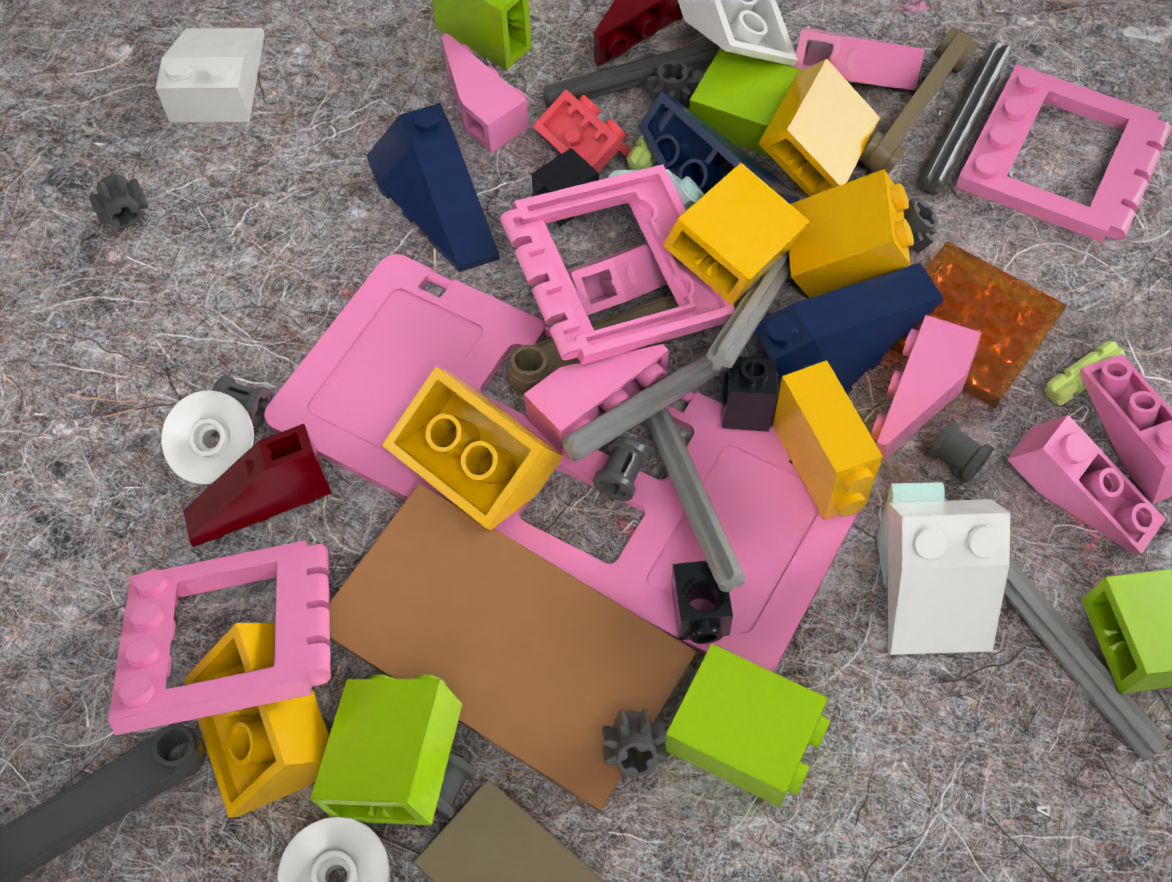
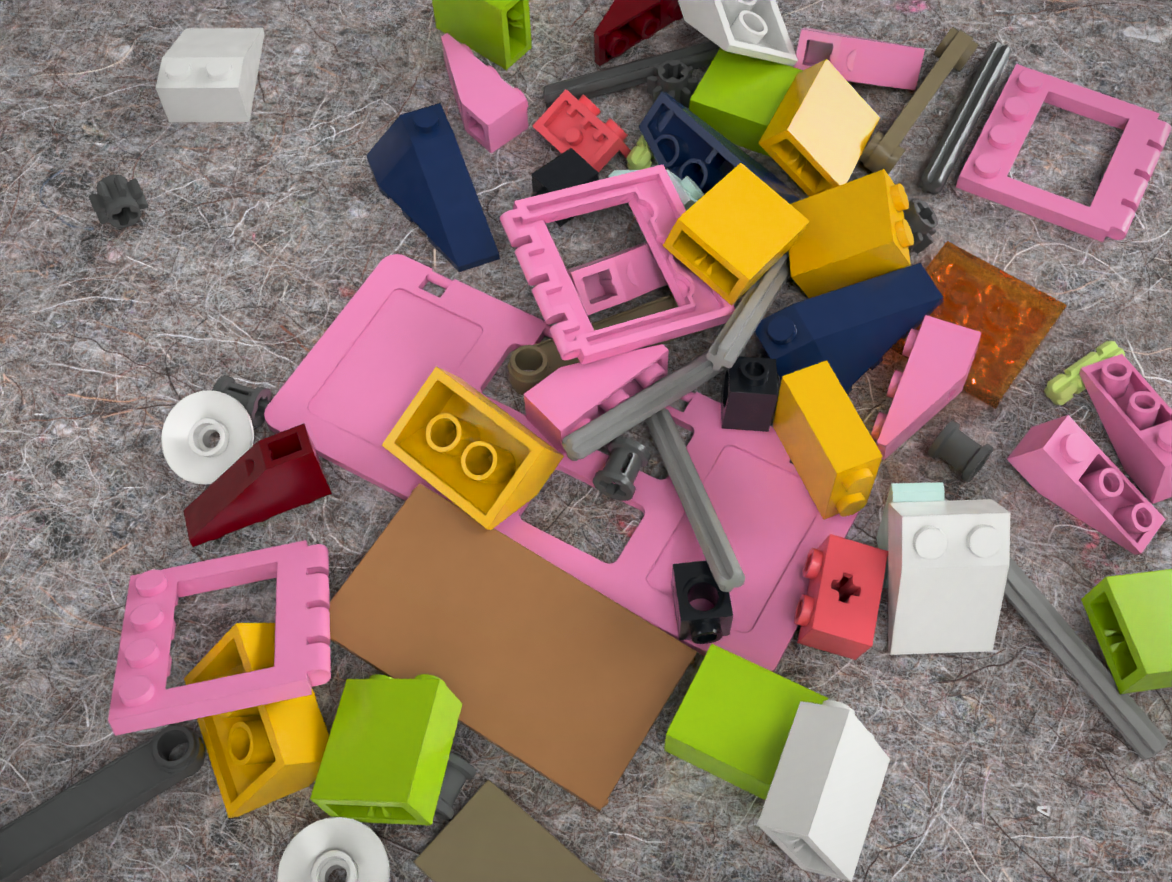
dark grey gear [602,709,668,778] -> none
none -> white brick [757,700,890,882]
none -> coral brick [794,534,888,660]

